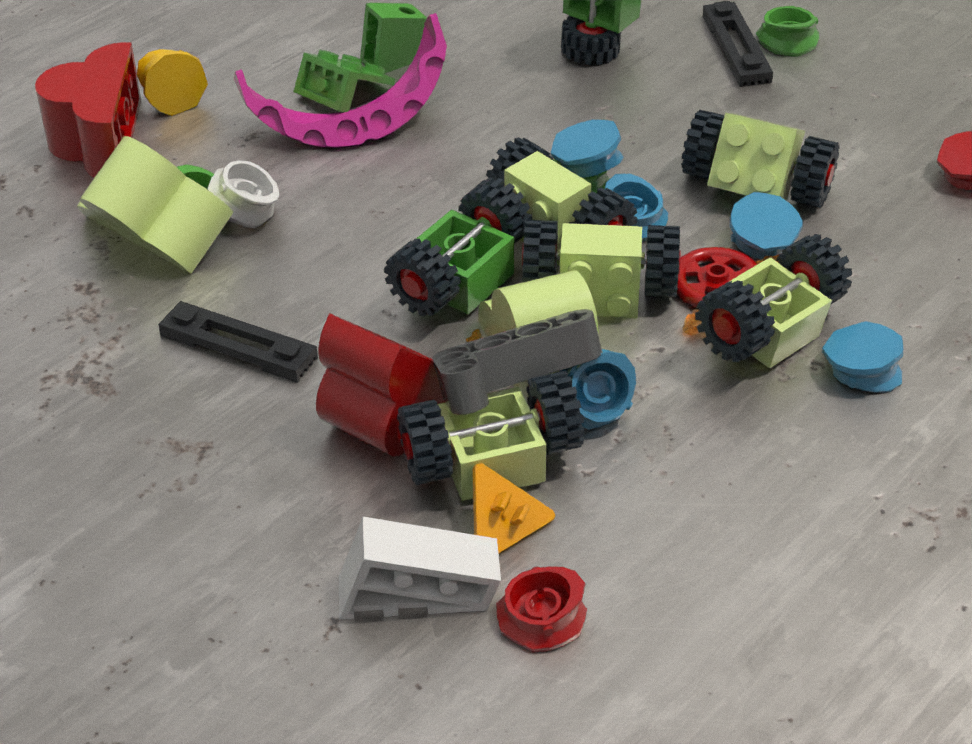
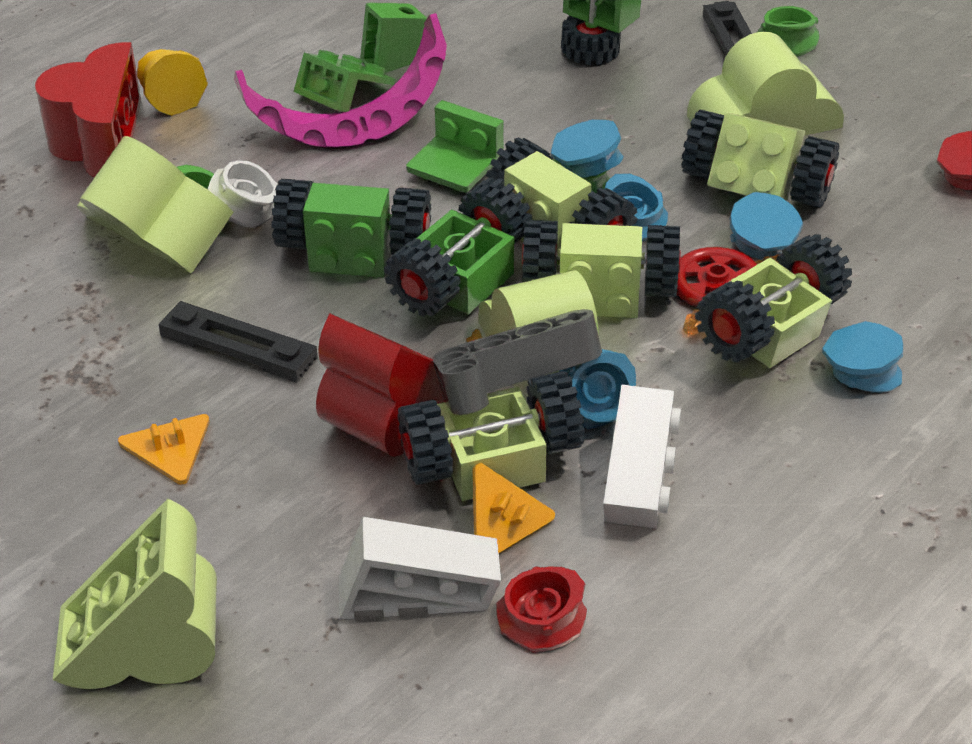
none -> yellowish green brick [53,499,217,689]
none -> light orange piece [118,414,210,485]
none -> bright green brick [271,178,431,278]
none -> bright green bracket [406,100,504,193]
none -> white wedge [603,385,681,529]
none -> yellowish green brick [687,32,844,136]

